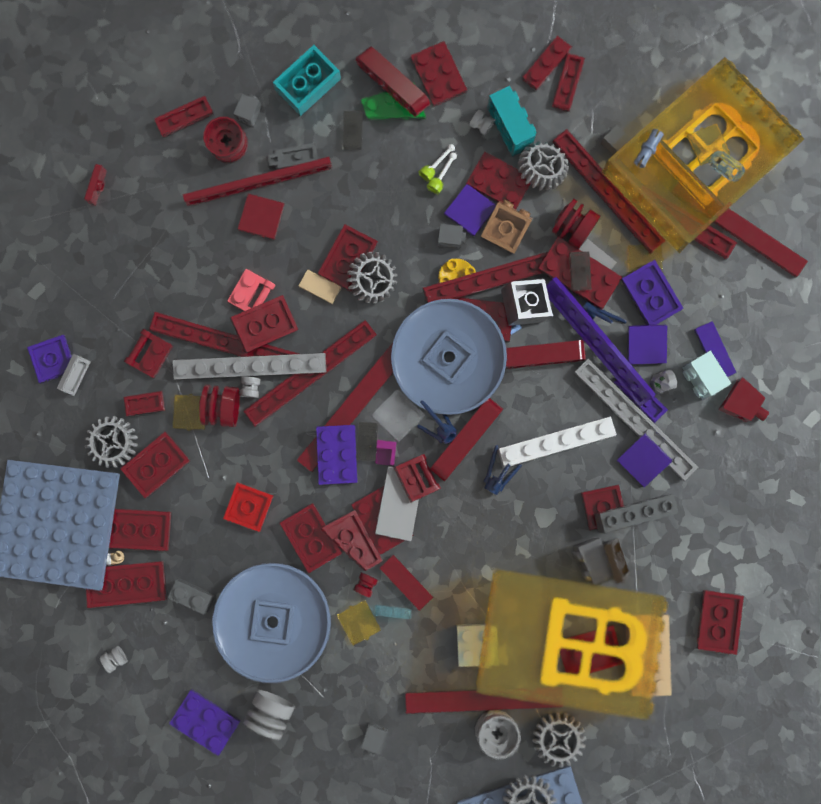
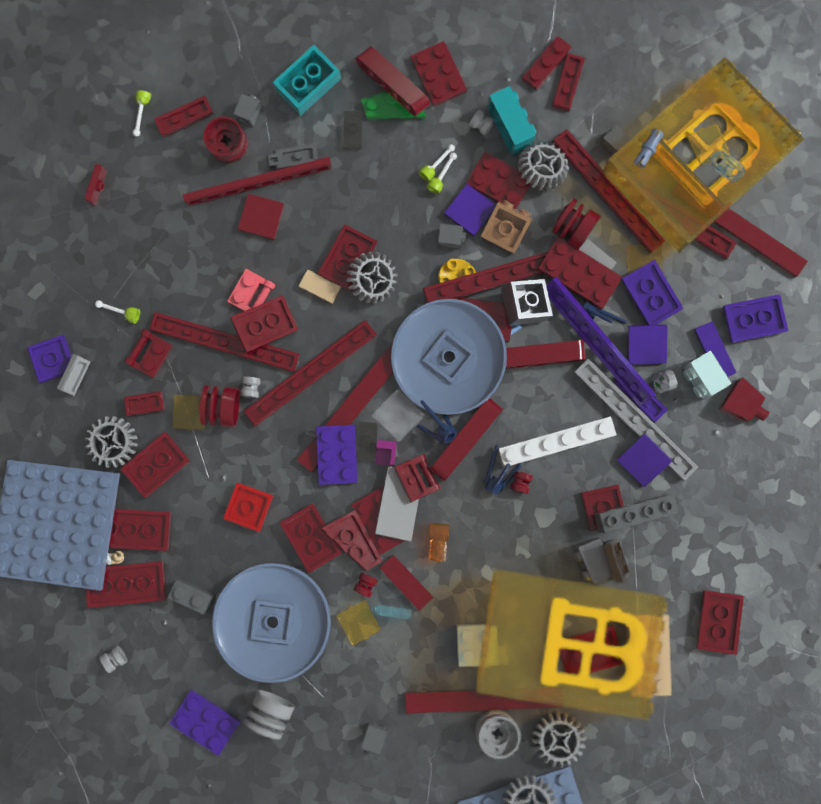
light grey plate [173,353,326,379] -> none
clear smoke plate [569,251,592,291] -> none
none -> hinge [95,300,140,324]
none -> hinge [133,90,151,137]
none -> clear orange piece [429,523,449,562]
none -> dark red wheel [510,471,534,494]
none -> dark purple plate [723,294,789,343]

